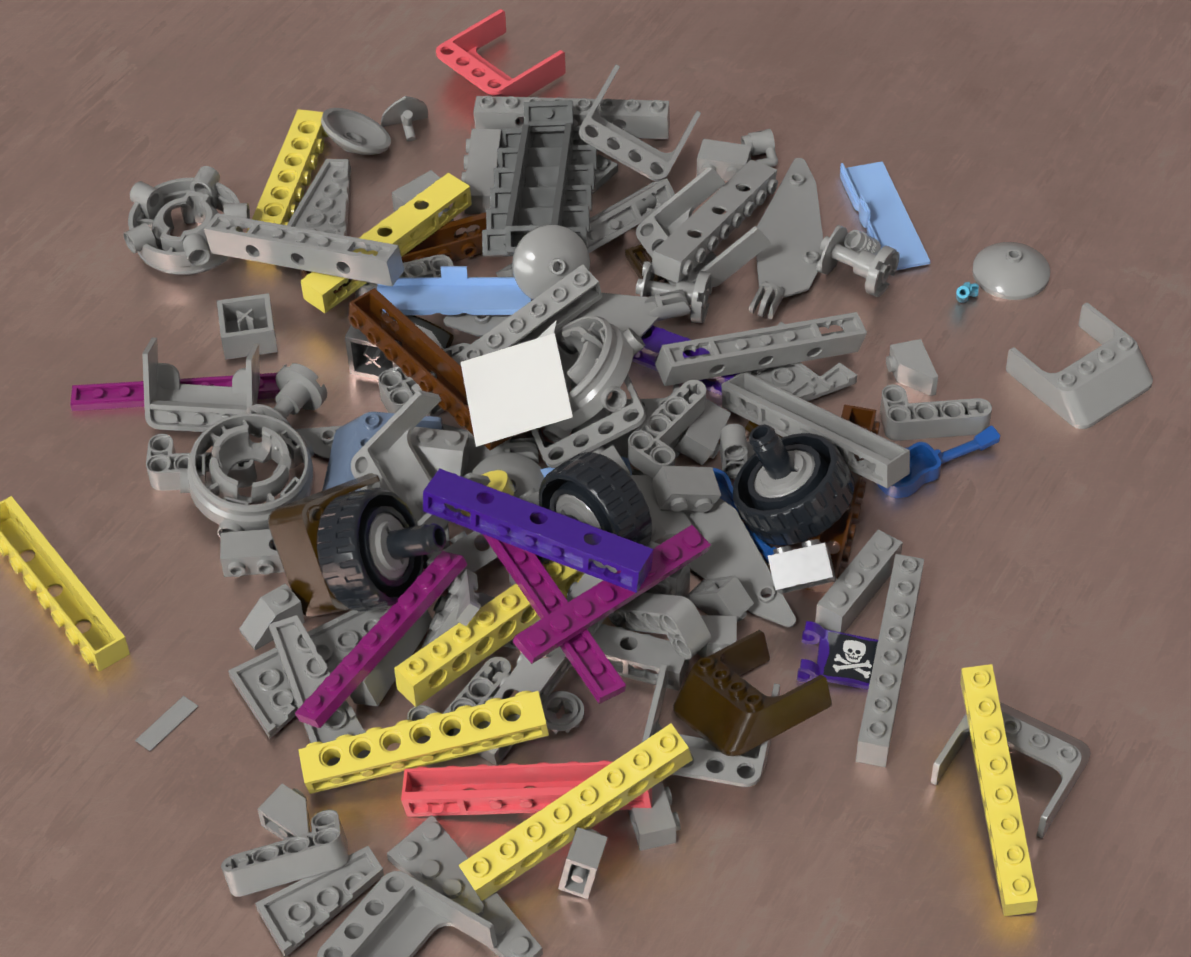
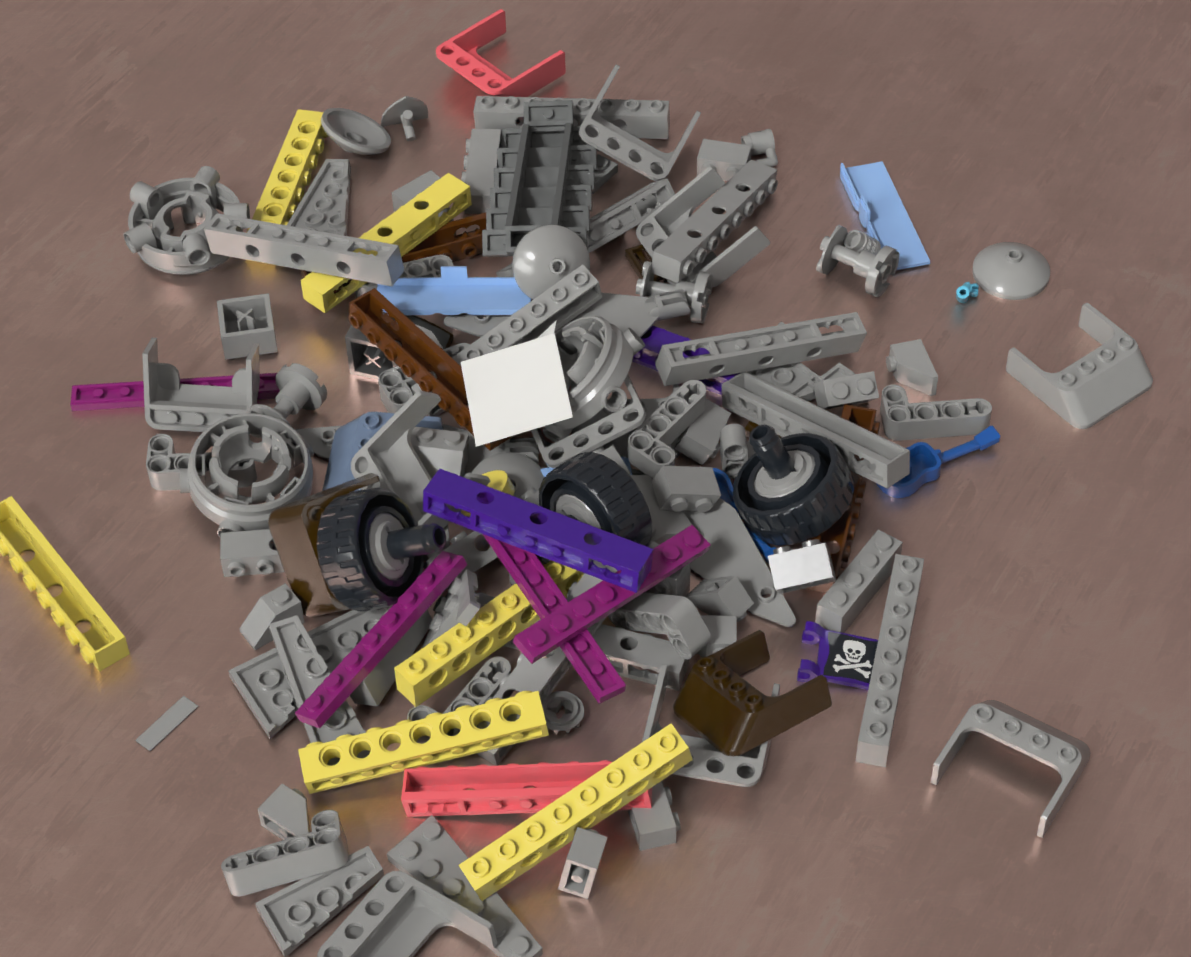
light grey wing [749,158,823,320] -> none
light yellow brick [961,664,1038,916] -> none
none -> light grey brick [813,371,879,410]

